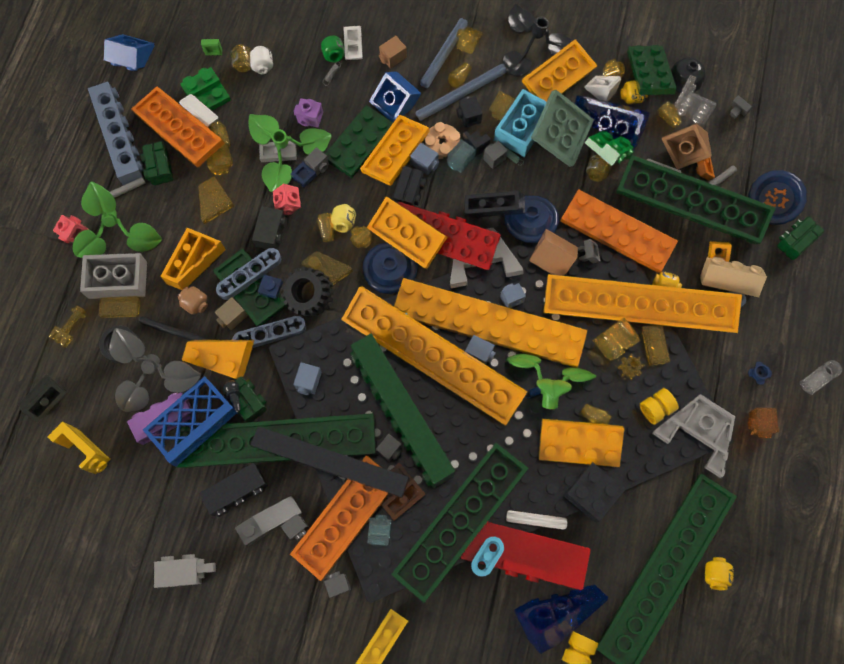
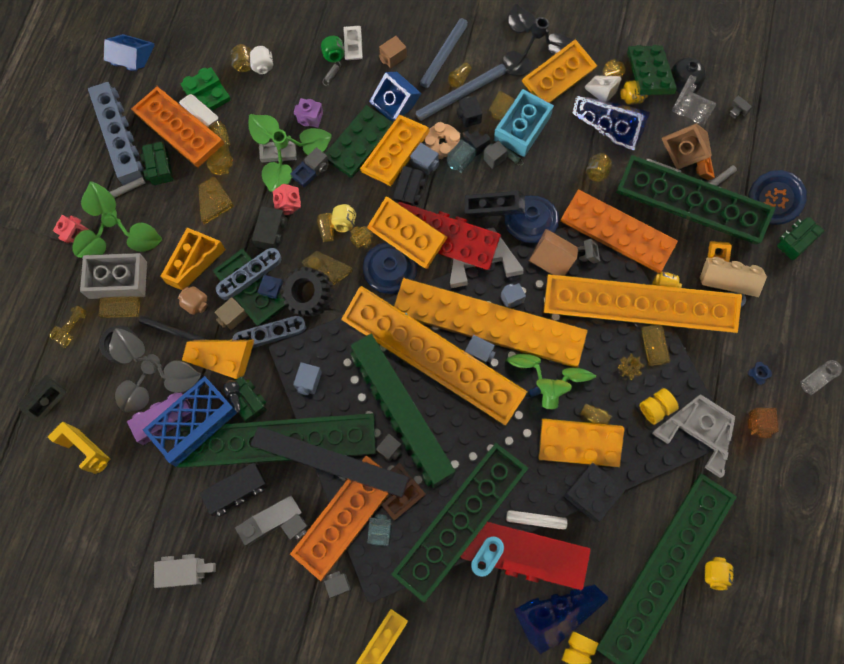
bright green tile [201,39,223,55] -> none
clear yellow slope [456,26,483,54] -> none
sand green plate [531,90,594,167] -> none
green plate [585,131,634,166] -> none
clear yellow brick [593,317,640,361] -> none
clear yellow cone [657,101,682,129] -> none

